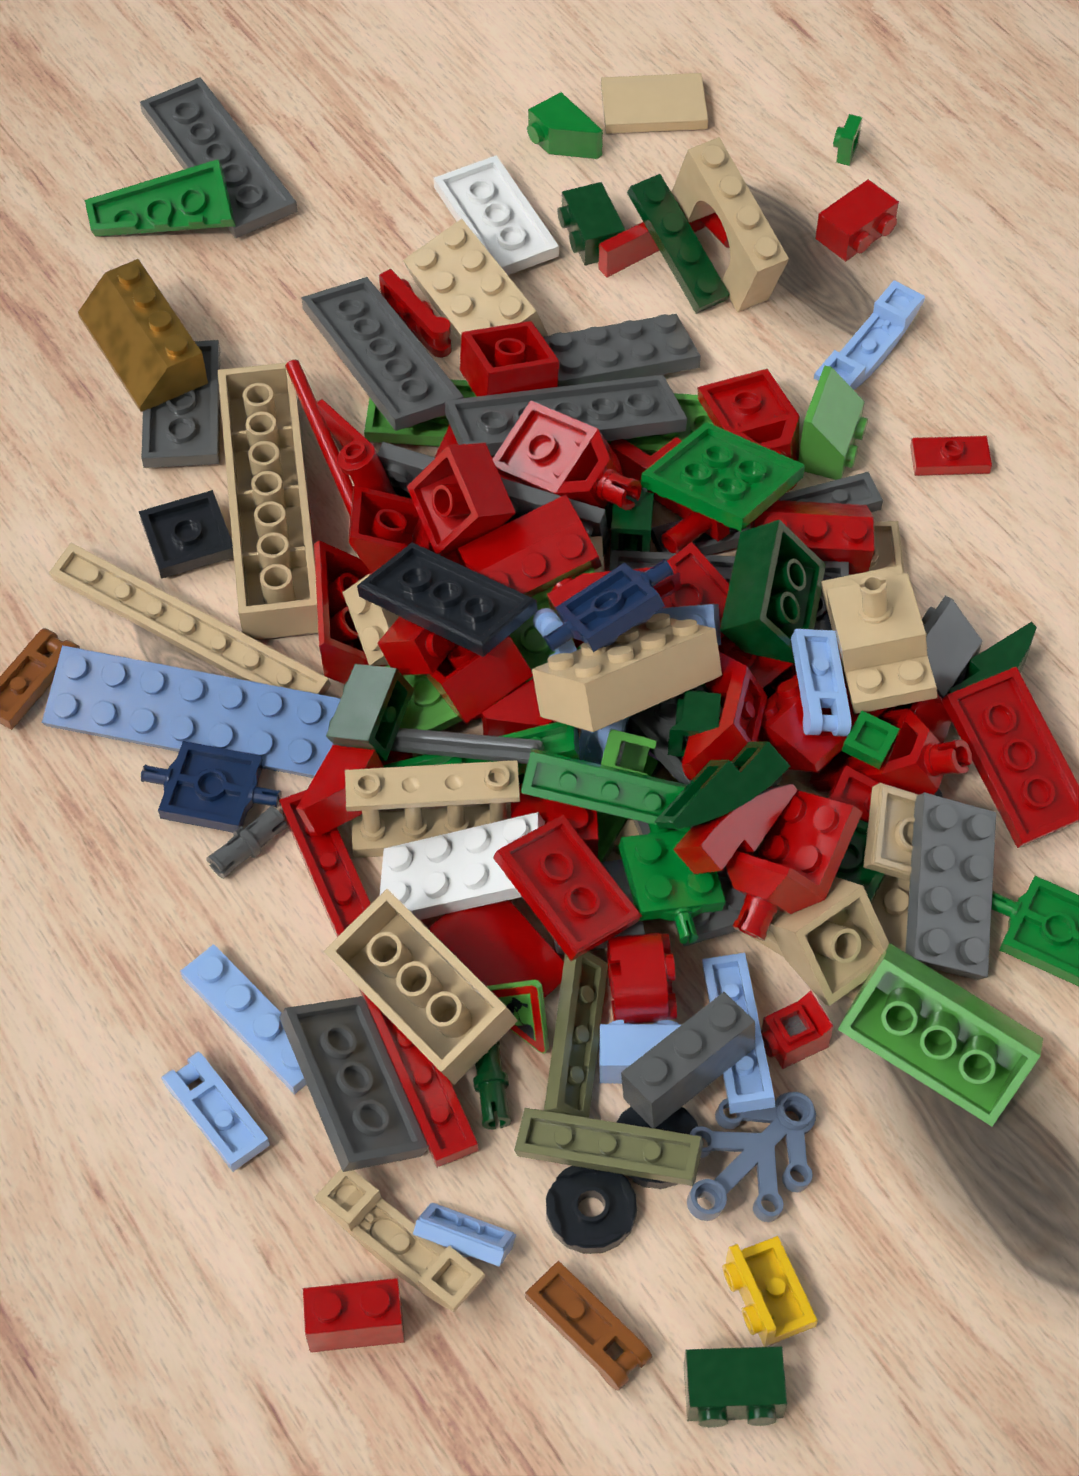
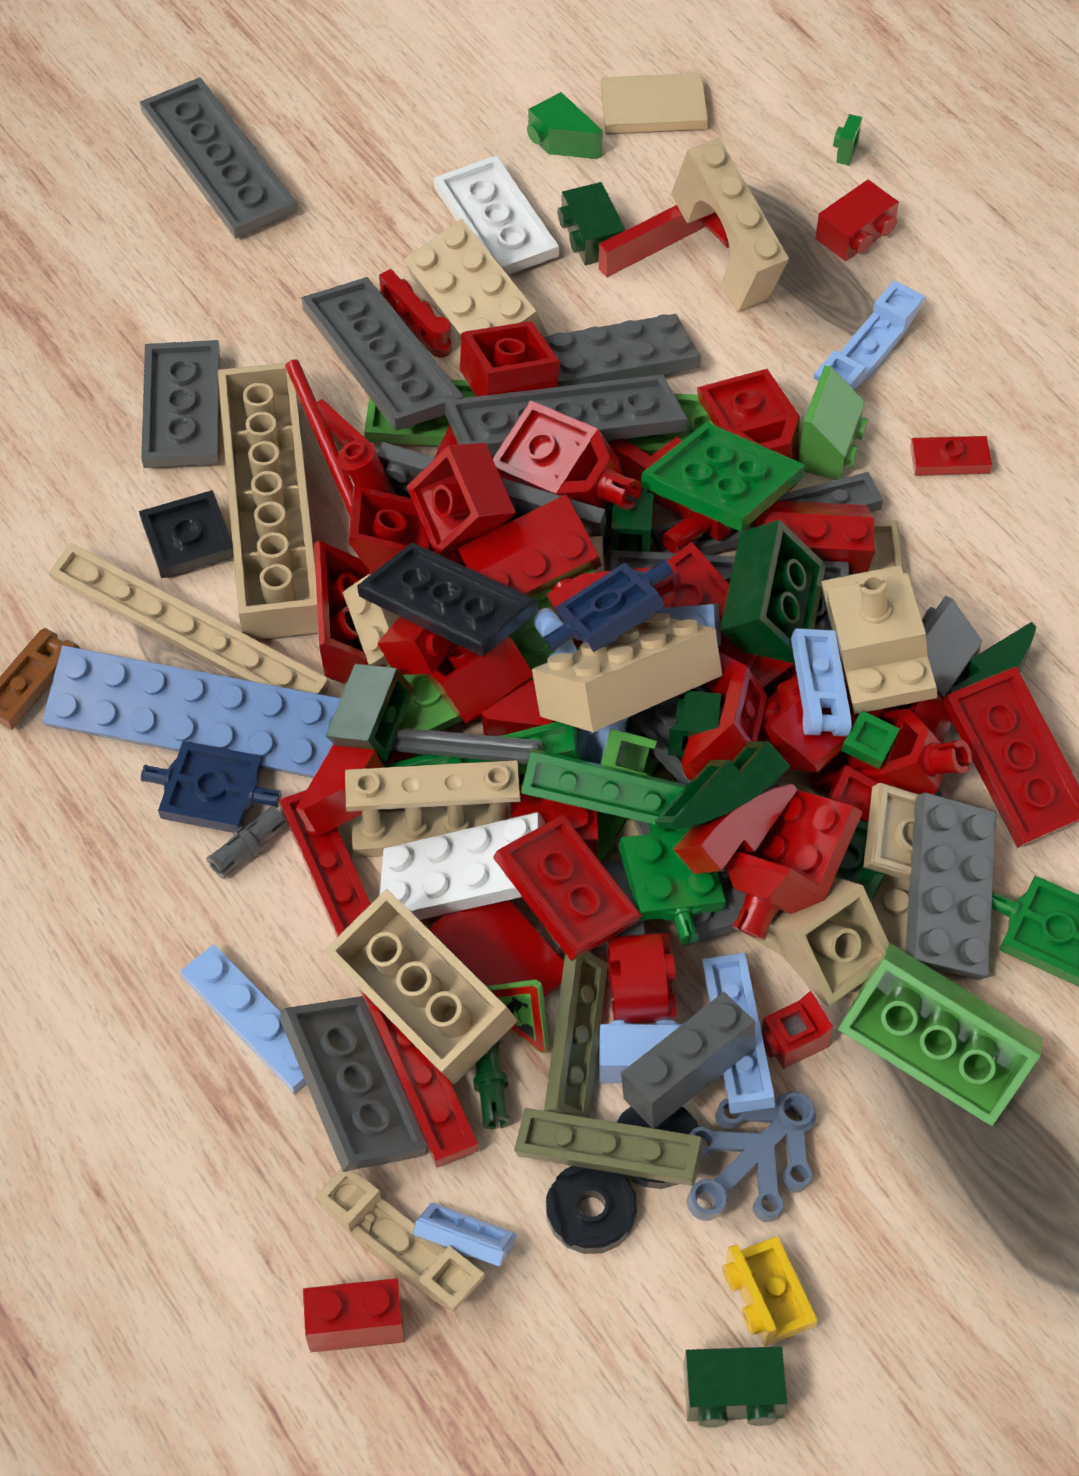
pearl gold slope [78,259,208,412] -> none
green wing [84,159,236,237] -> none
light blue plate [161,1051,270,1172] -> none
dark orange plate [525,1260,652,1391] -> none
dark green plate [627,173,730,314] -> none

